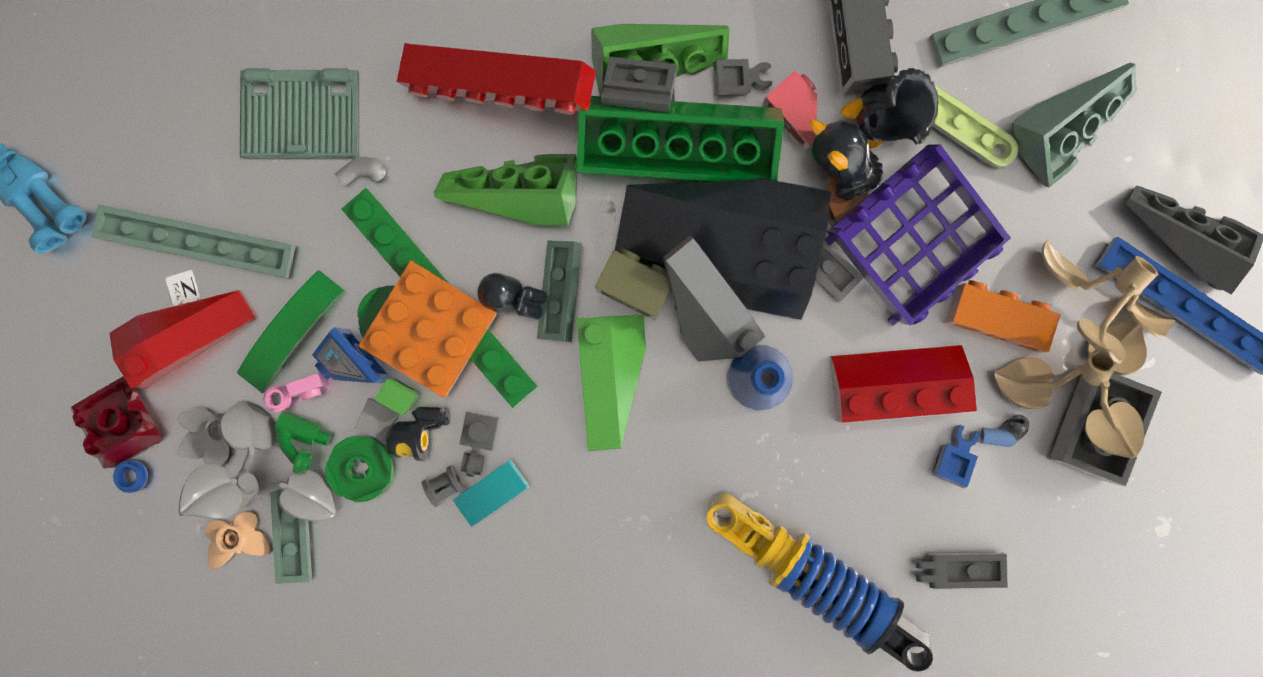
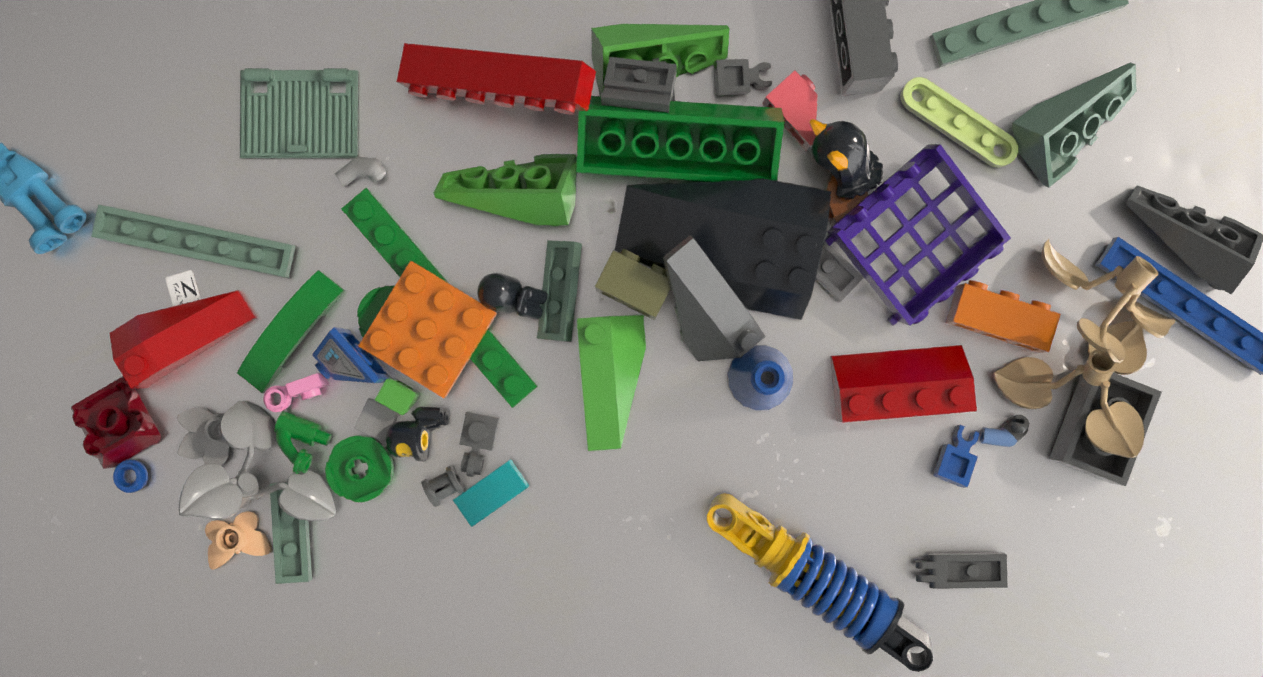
black hair [841,68,939,149] -> none

